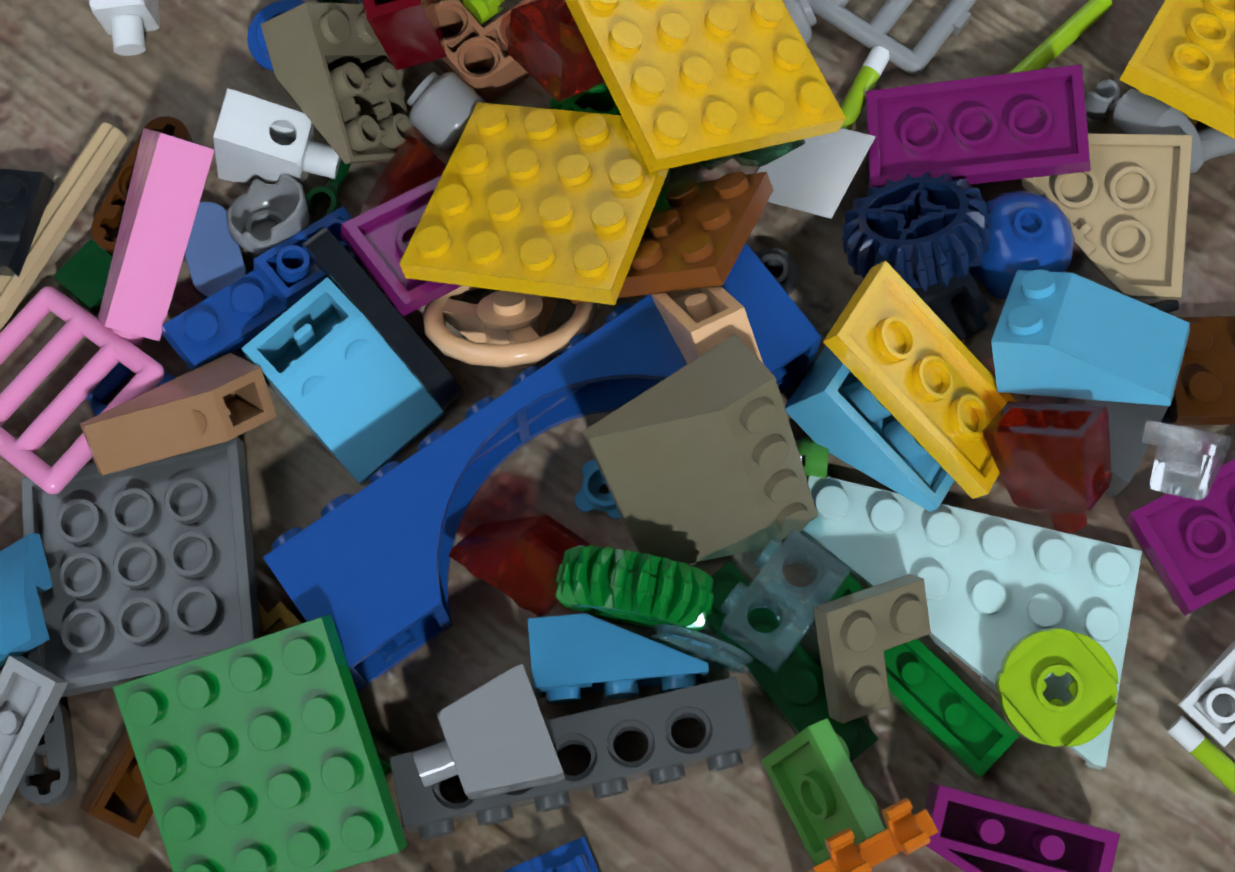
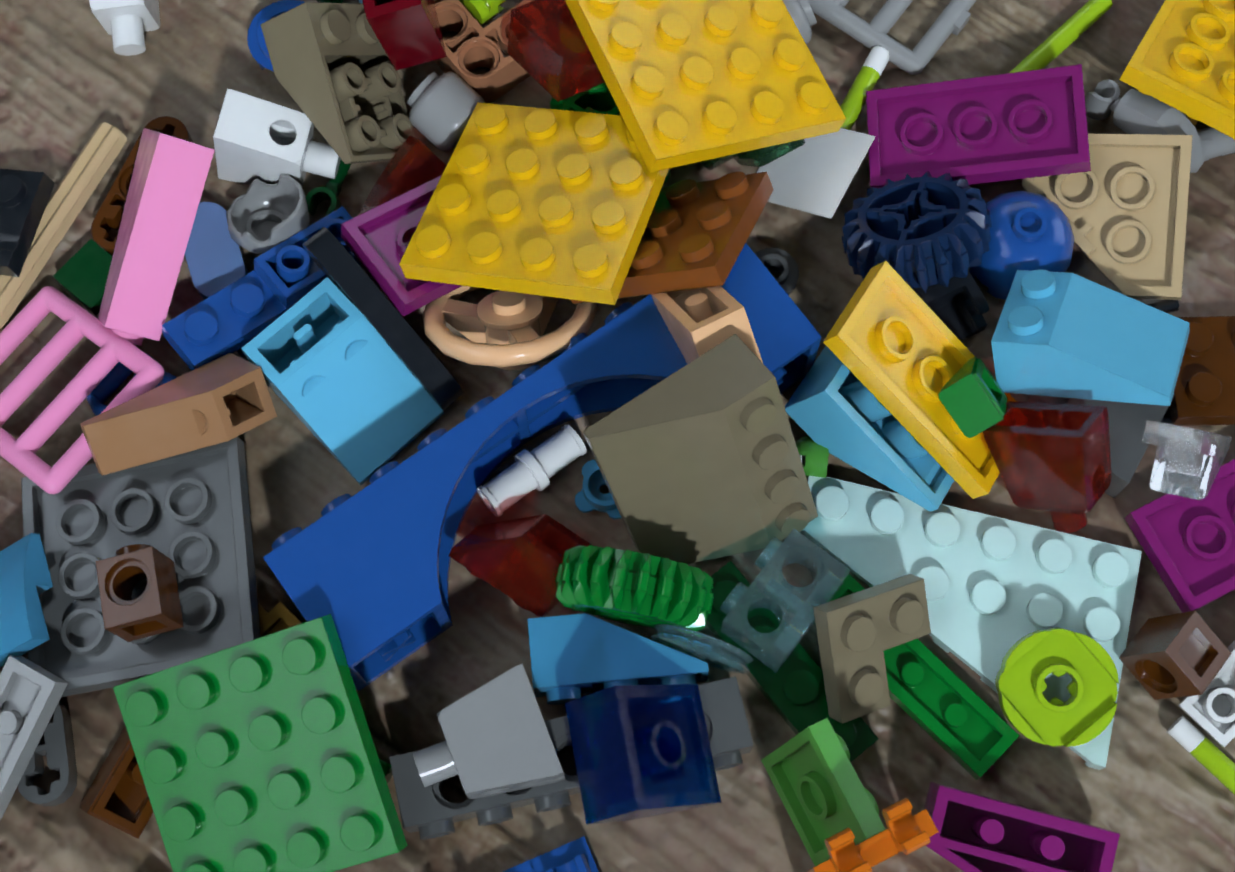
none -> reddish brown brick [95,544,184,642]
none -> white pin [477,424,587,517]
none -> clear blue slope [565,684,721,825]
none -> green slope [938,356,1008,438]
none -> reddish brown brick [1119,610,1232,700]

